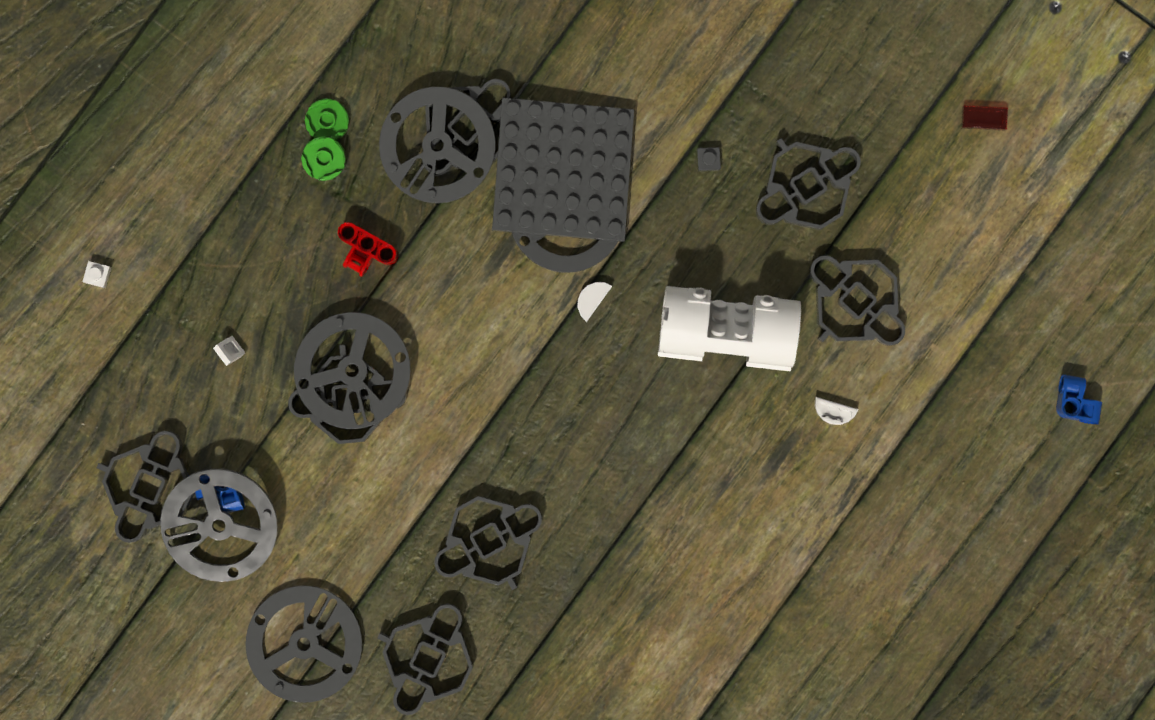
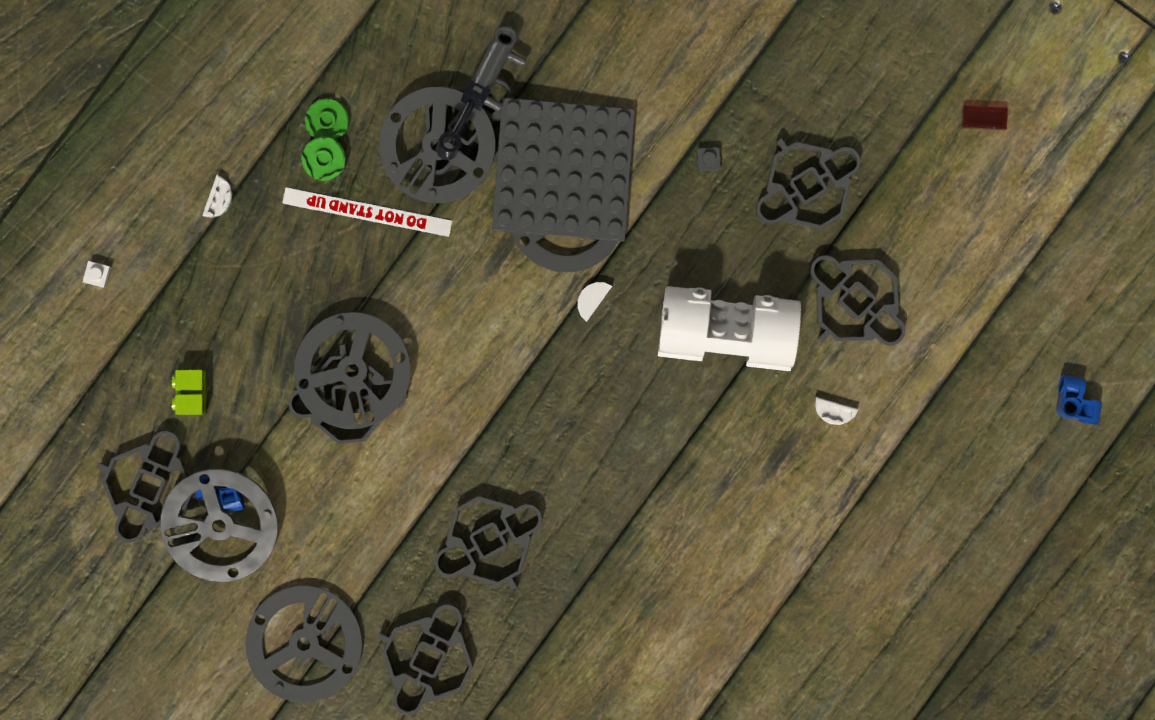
white plate [213,336,245,366] -> none
red piece [338,222,398,277] -> none
none -> lime piece [172,370,206,415]
none -> white tile [202,175,233,218]
none -> white sticker [282,188,452,237]
none -> piece [436,27,527,160]

